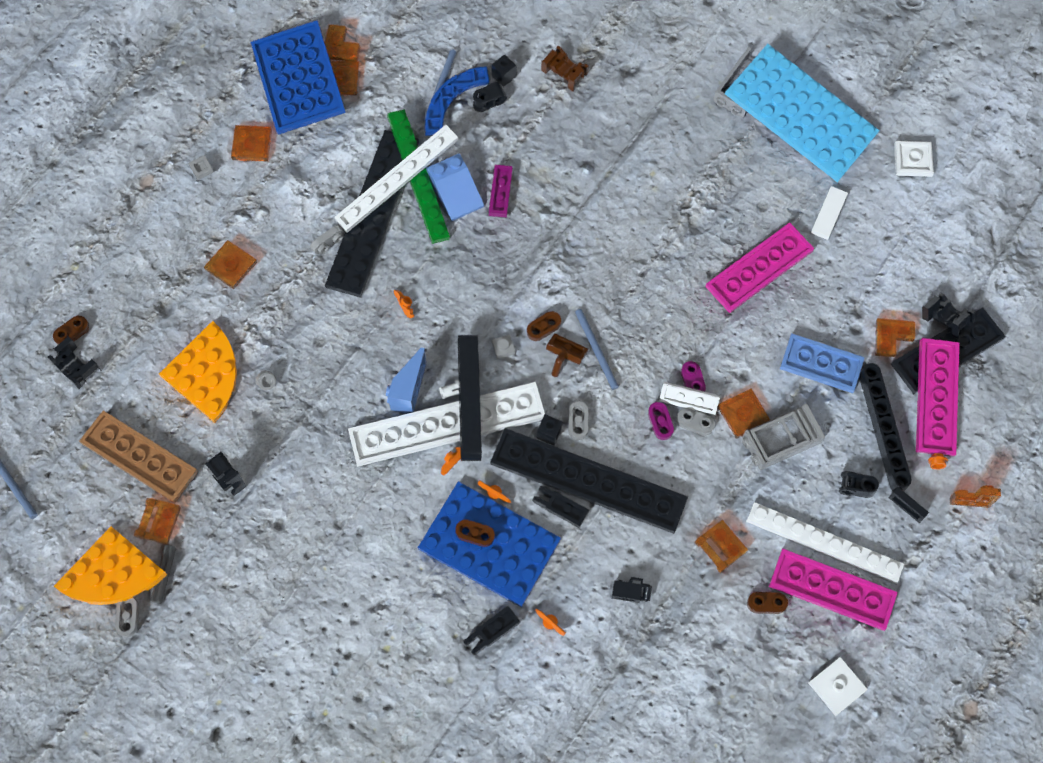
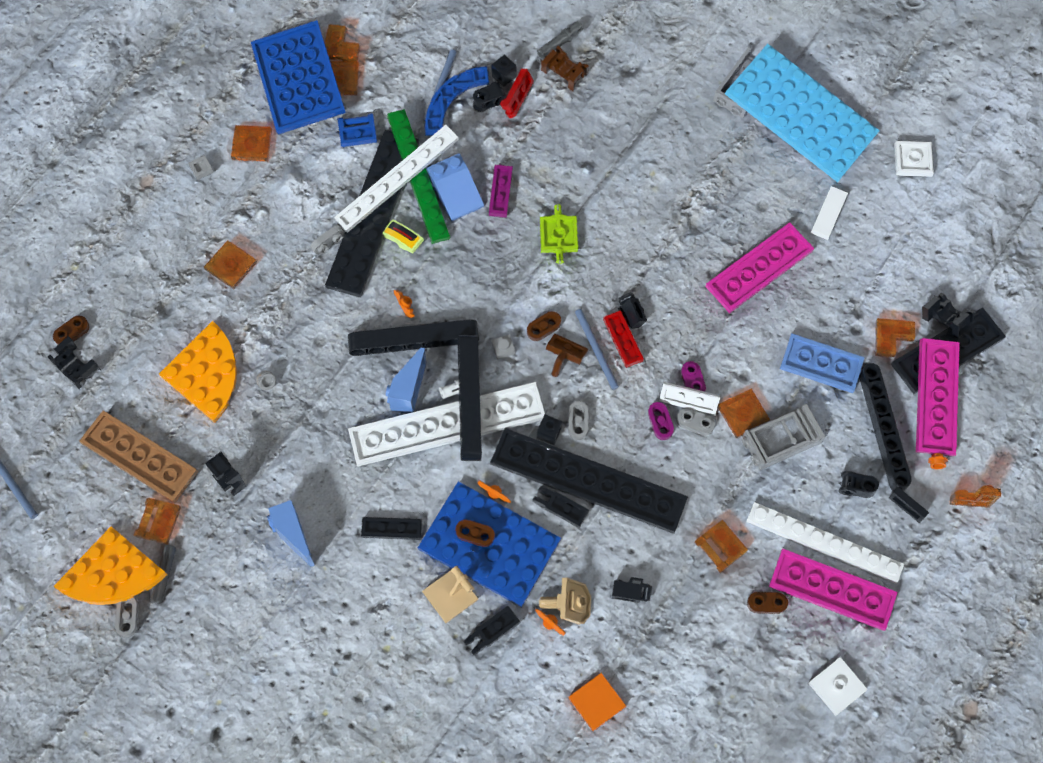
orange piece [441,447,461,476] -> none
none -> medium blue slope [267,500,315,567]
none -> blue plate [337,113,377,147]
none -> black beam [347,319,479,356]
none -> black tile [361,517,422,540]
none -> slope [383,219,424,253]
none -> tan plate [422,566,478,624]
none -> red plate [500,69,534,118]
none -> dark grey pin [537,21,584,59]
none -> tan piece [539,577,591,625]
none -> lime plate [540,204,578,264]
none -> orange tile [568,673,626,732]
none -> red plate [603,310,644,368]
none -> black piece [618,292,647,329]

